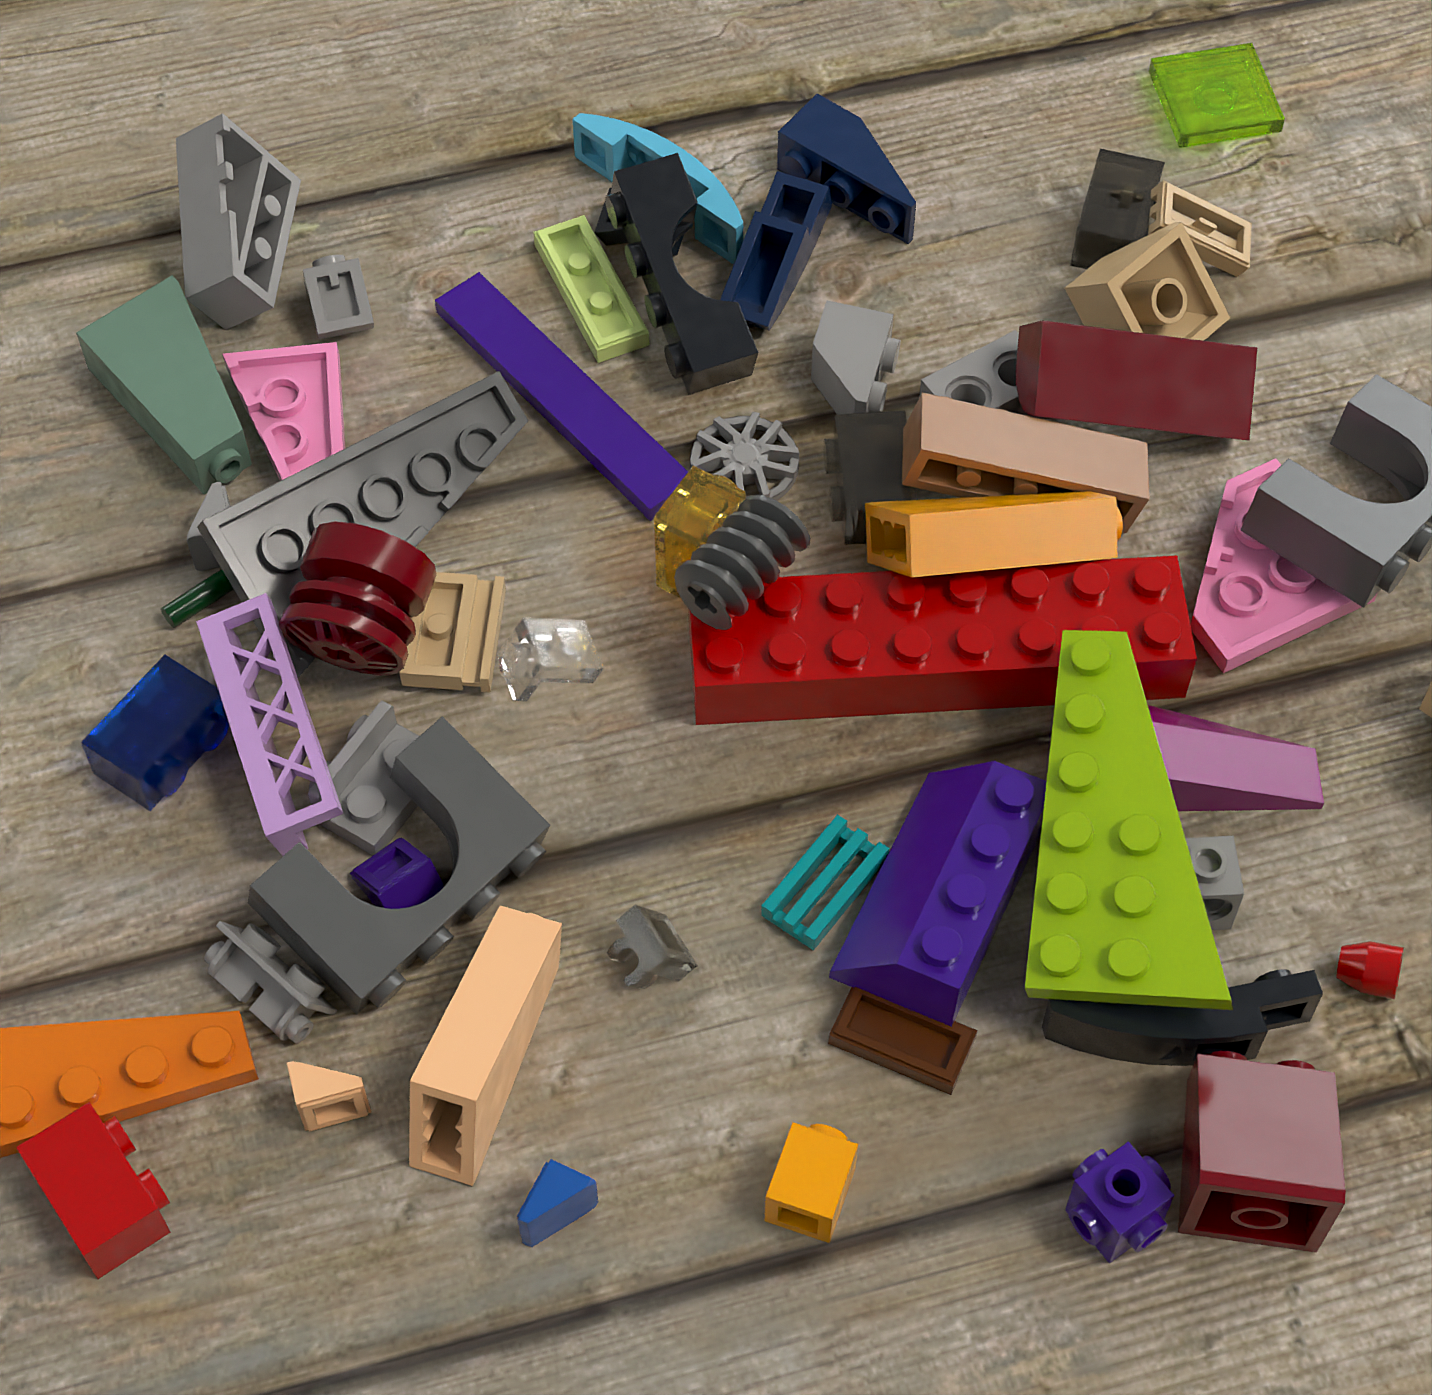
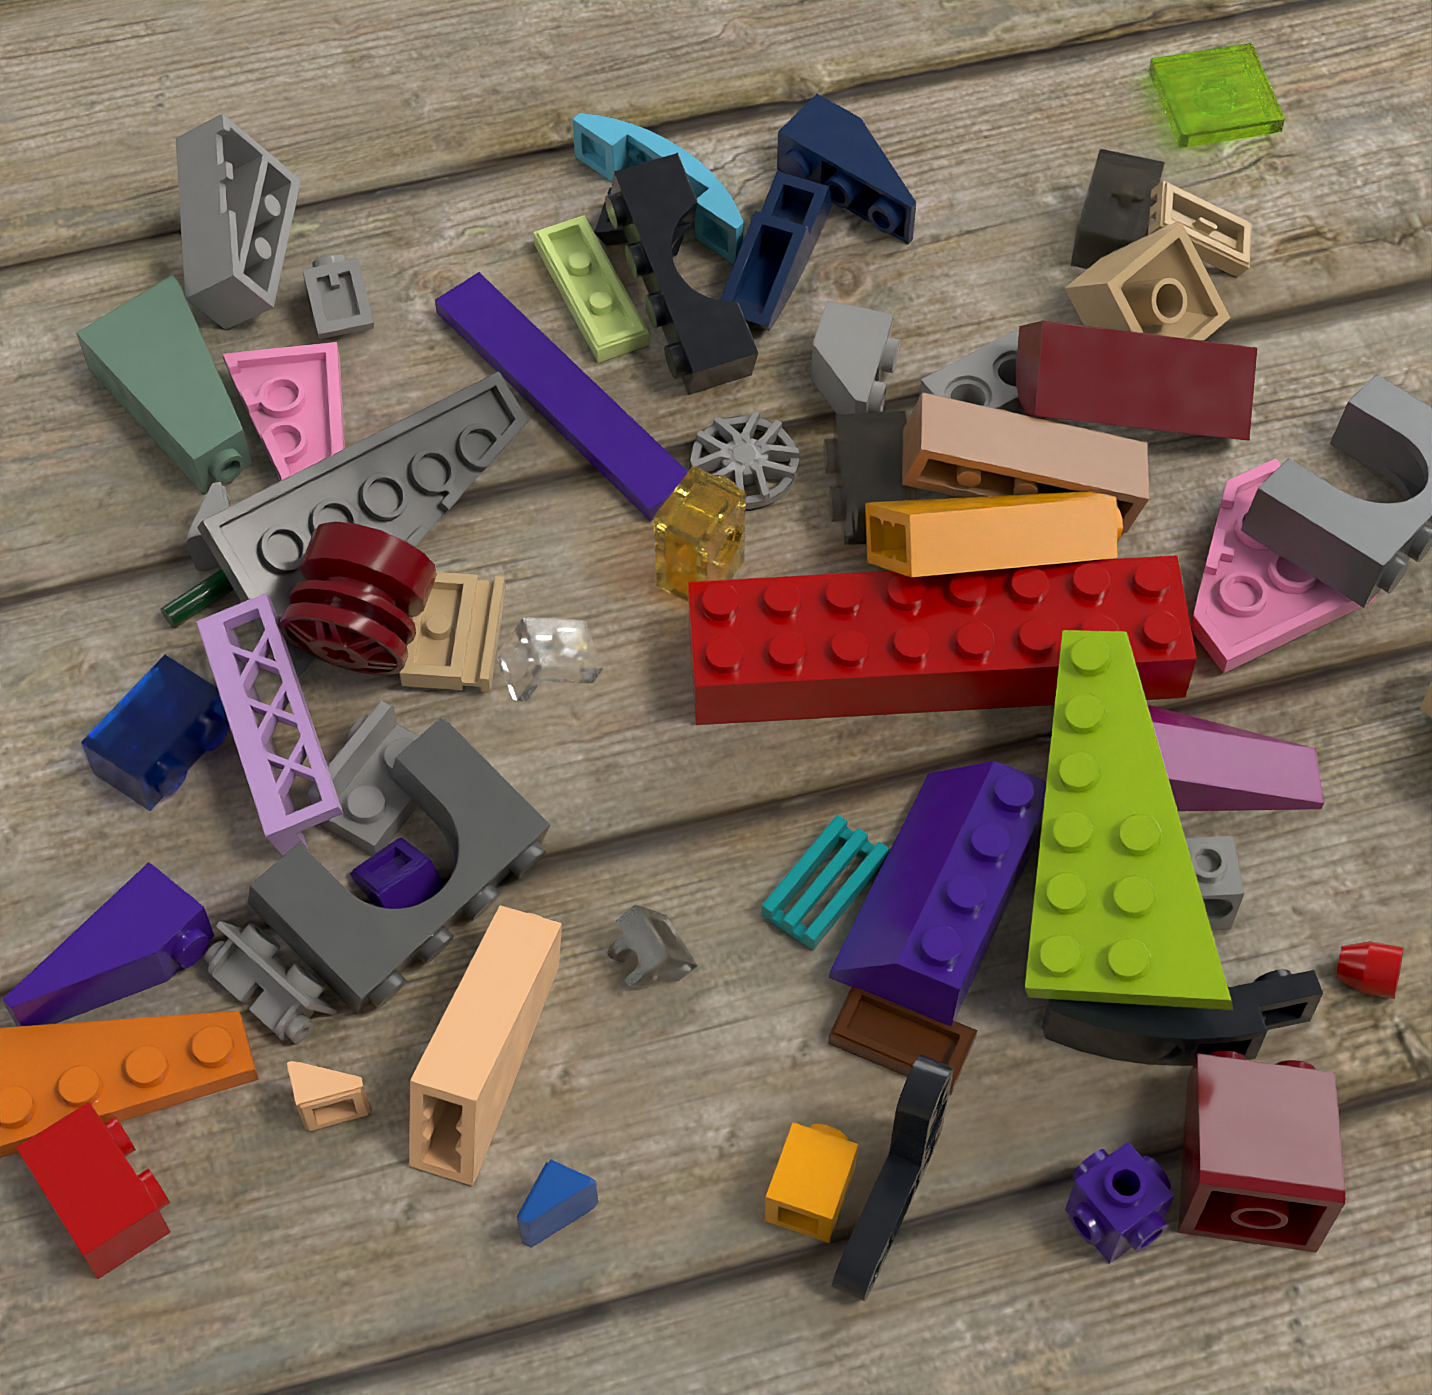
dark grey piece [674,495,811,630] -> none
none -> dark purple slope [2,862,215,1027]
none -> black beam [832,1054,954,1302]

